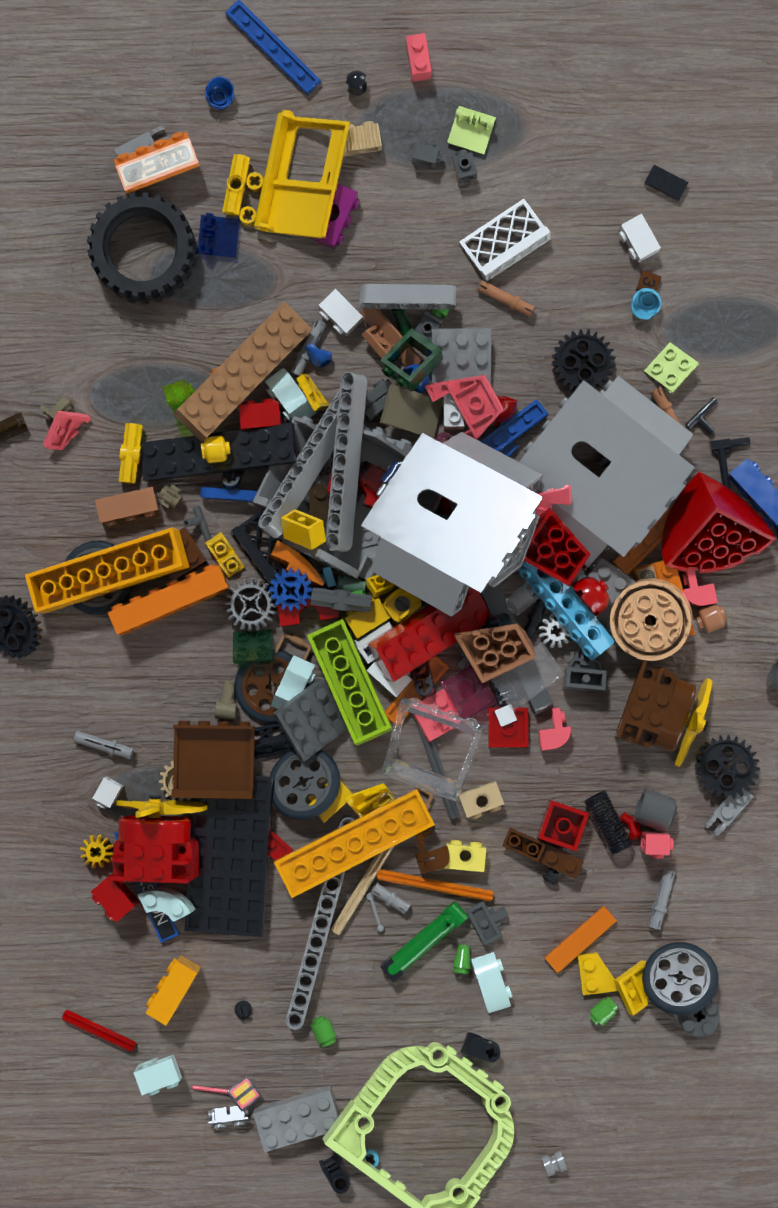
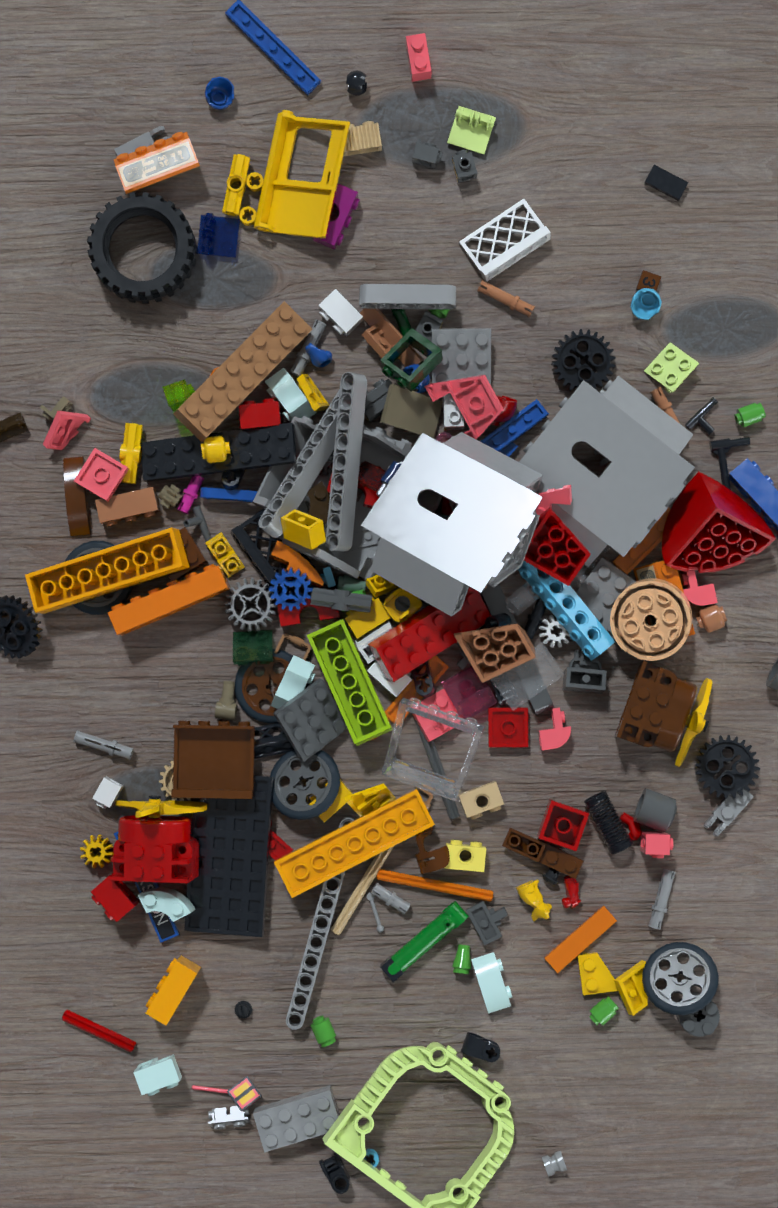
white sticker [495,705,517,726] -> none
red cylinder [571,577,609,617] -> none
white brick [618,214,661,263] -> none
none -> reddish brown slope [63,456,91,536]
none -> coral hinge [74,448,129,502]
none -> dark pink pin [177,476,204,514]
none -> yellow animal [516,879,552,921]
none -> red arm [562,876,581,909]
none -> bright green brick [734,403,766,428]

